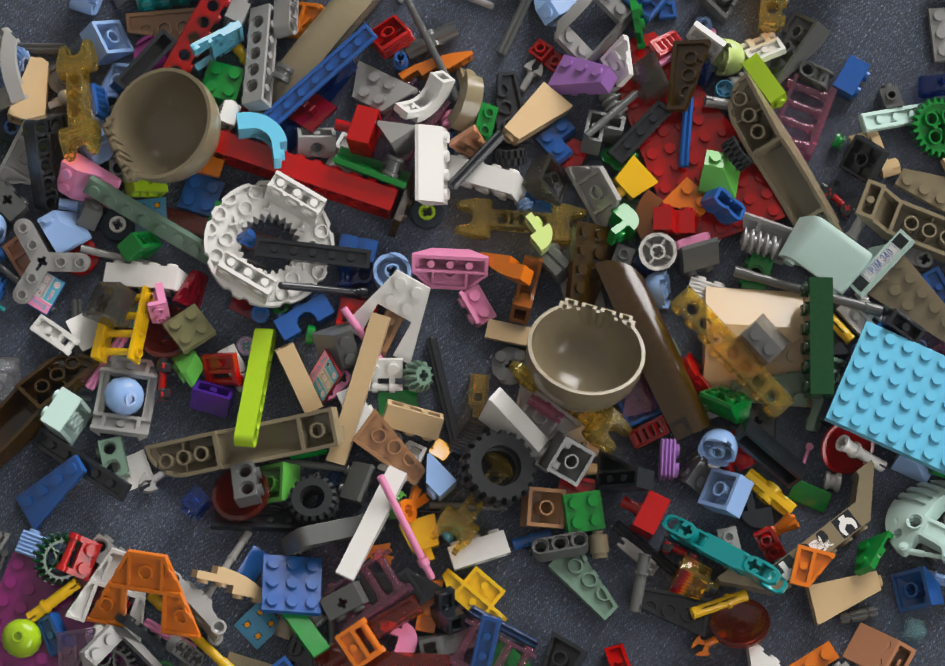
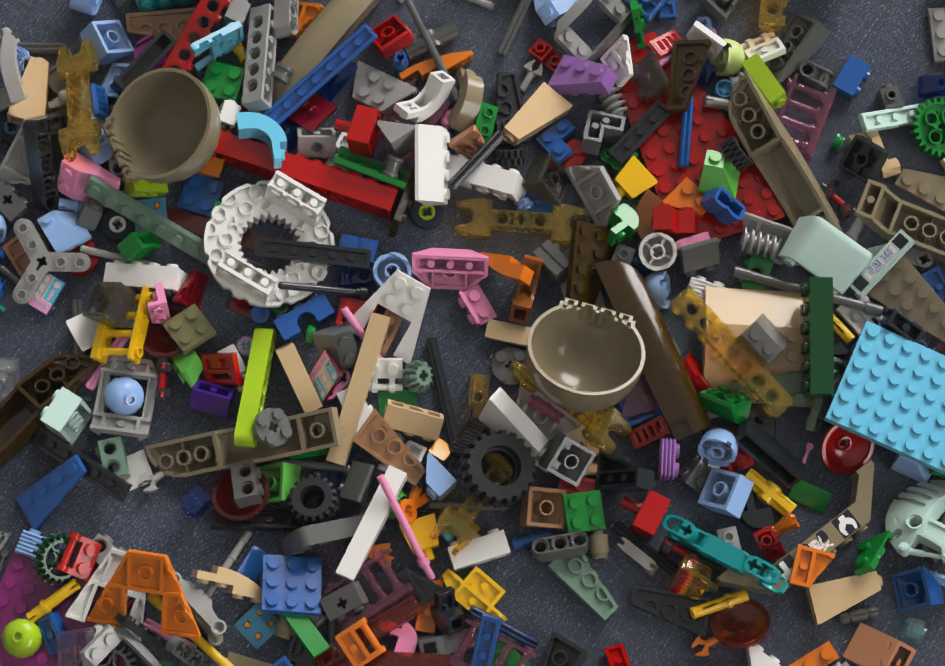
white plate [29,314,81,357] -> none
blue tile [236,228,256,249] -> none
yellowish green brick [525,212,553,256] -> none
dark grey bar [583,90,639,140] -> none
dark grey pin [628,553,651,614] -> none
light grey wheel [822,471,842,492] -> none
white pin [835,435,887,472] -> none
none -> dark grey plate [252,408,292,448]

